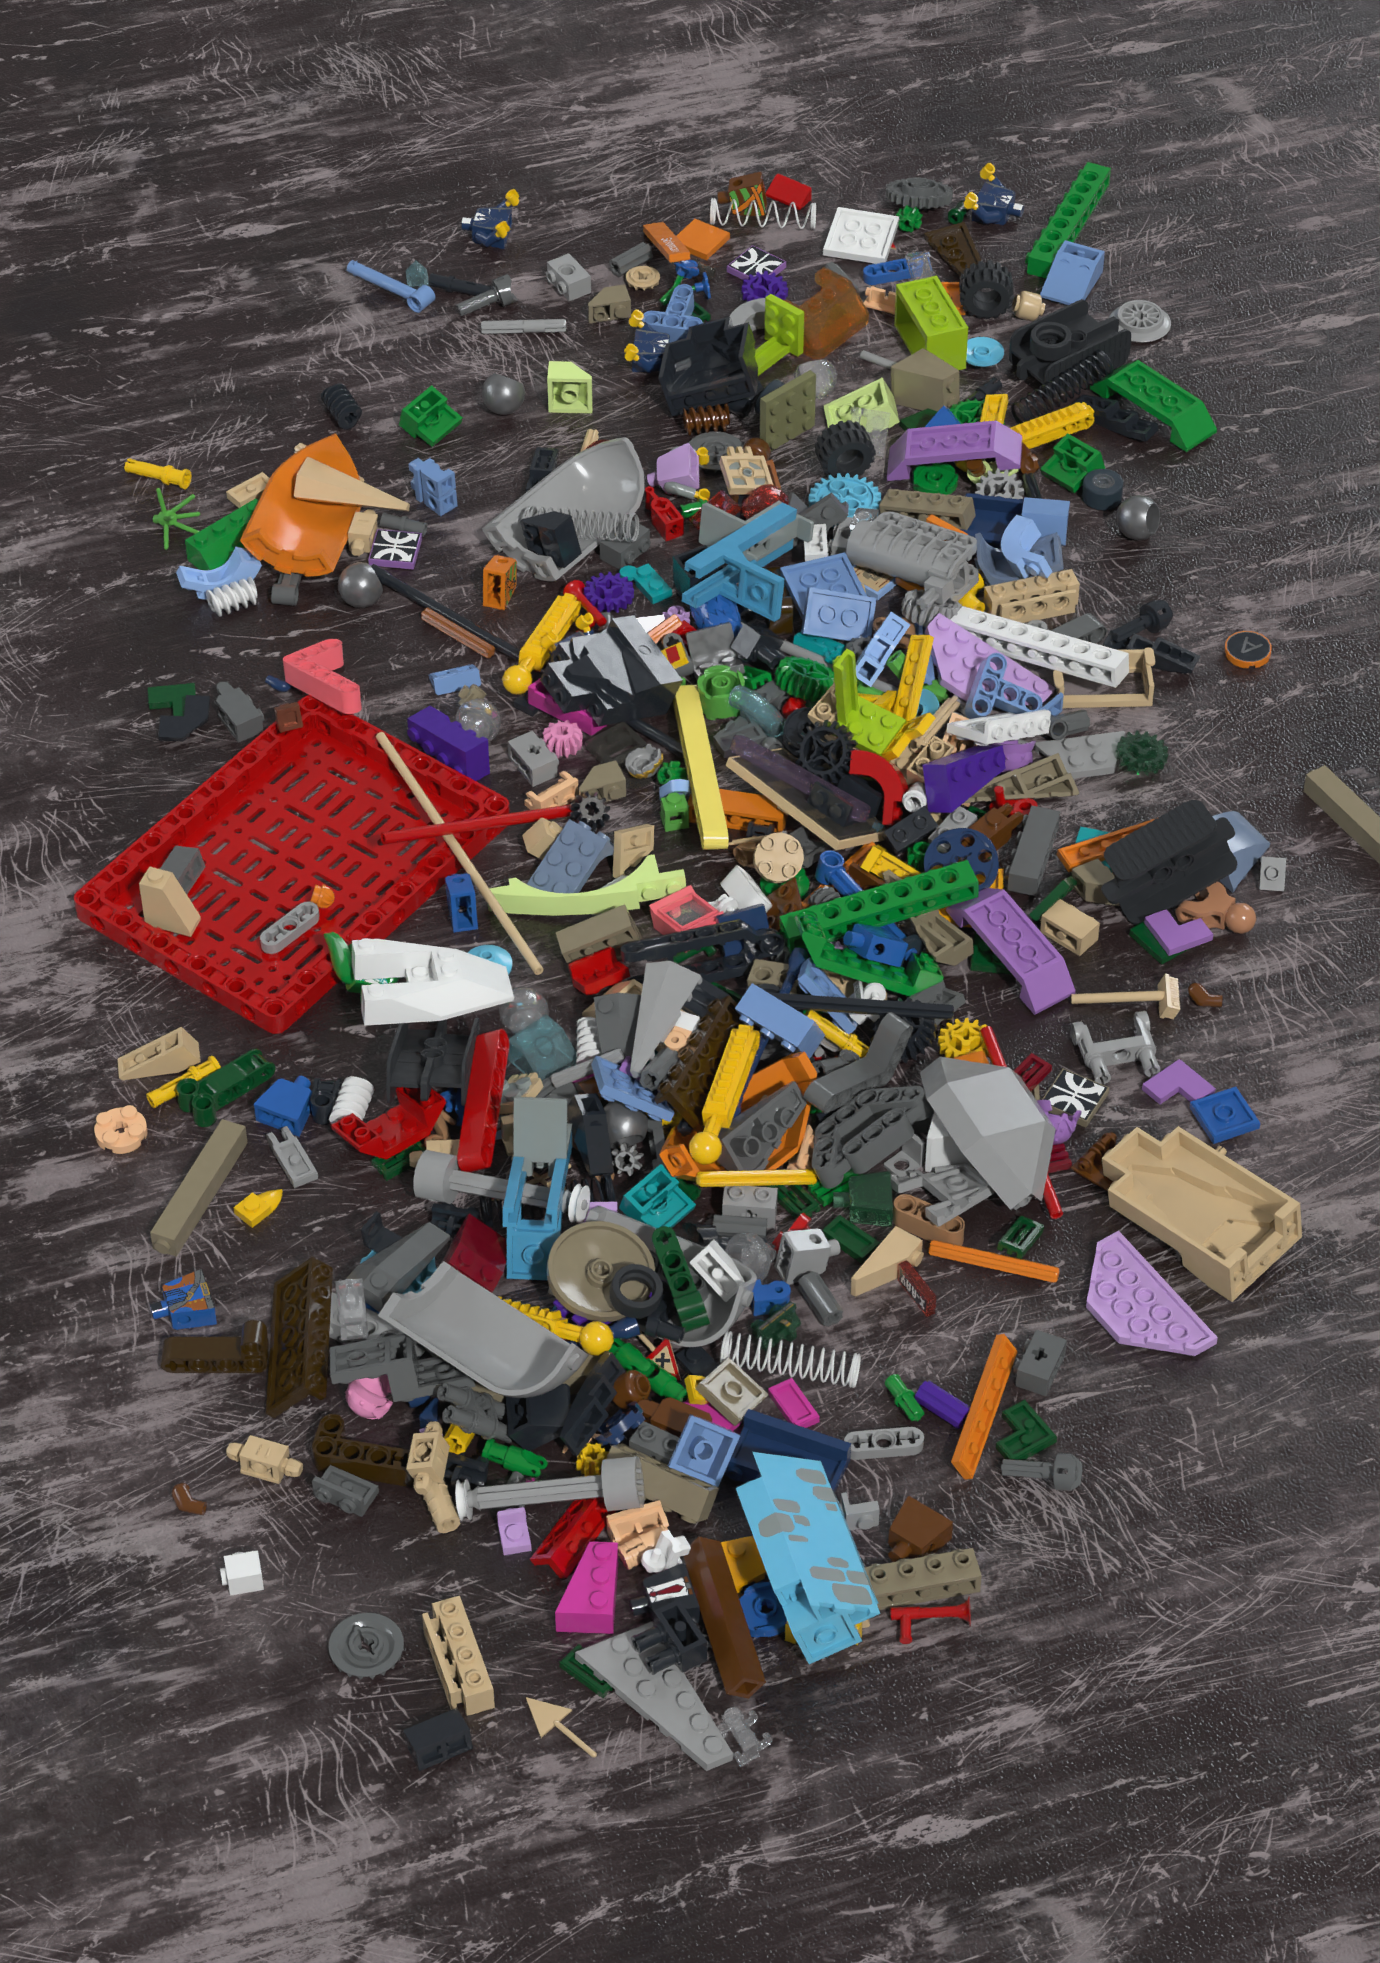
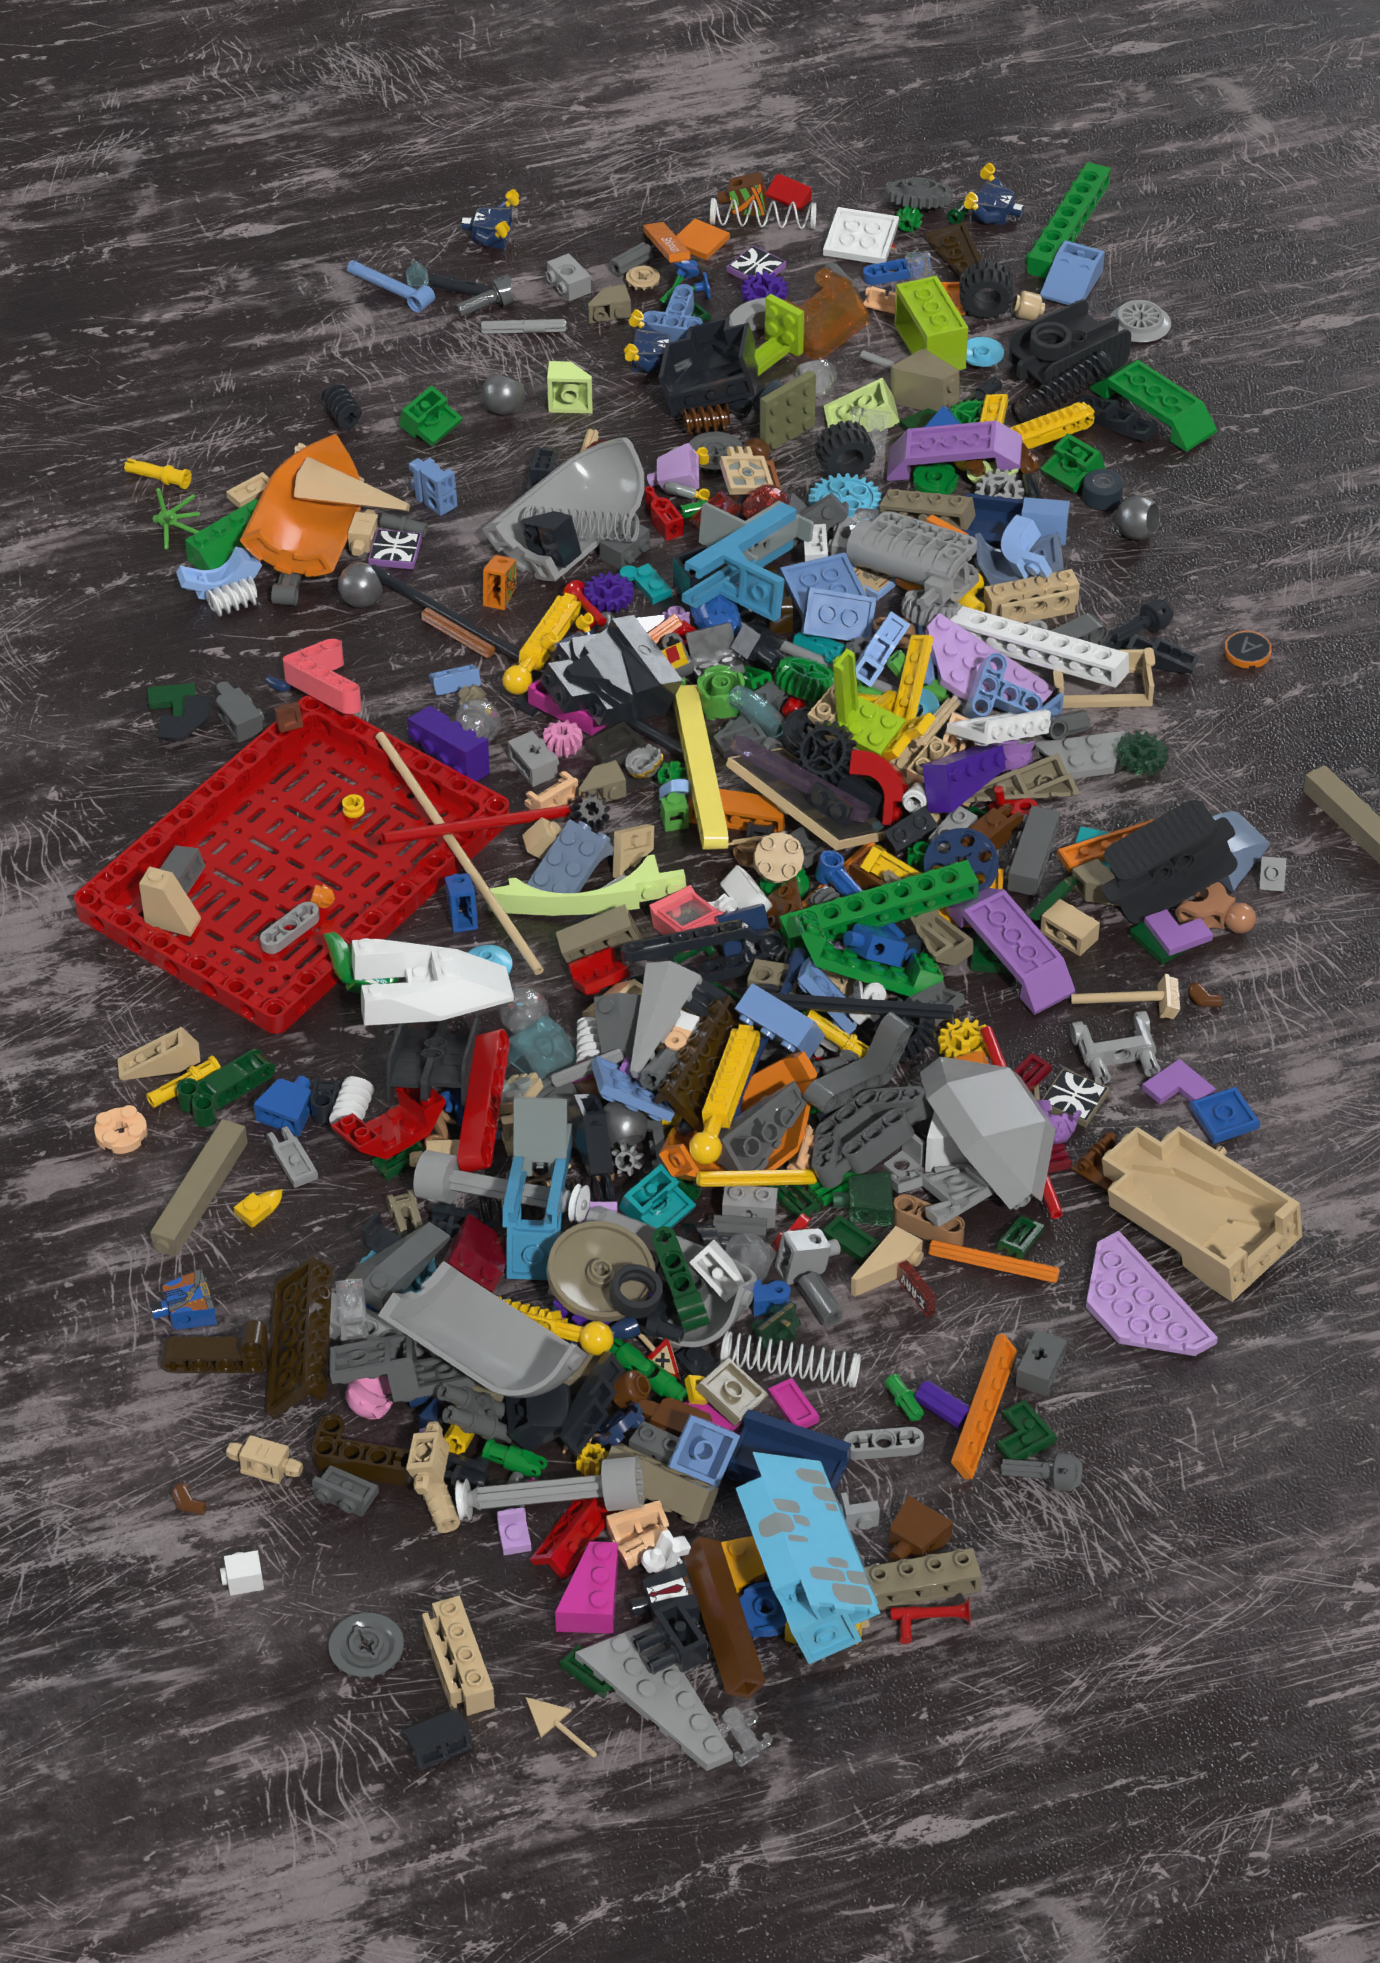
none -> yellow bush [342,794,365,818]
none -> dark tan piece [386,1189,423,1238]

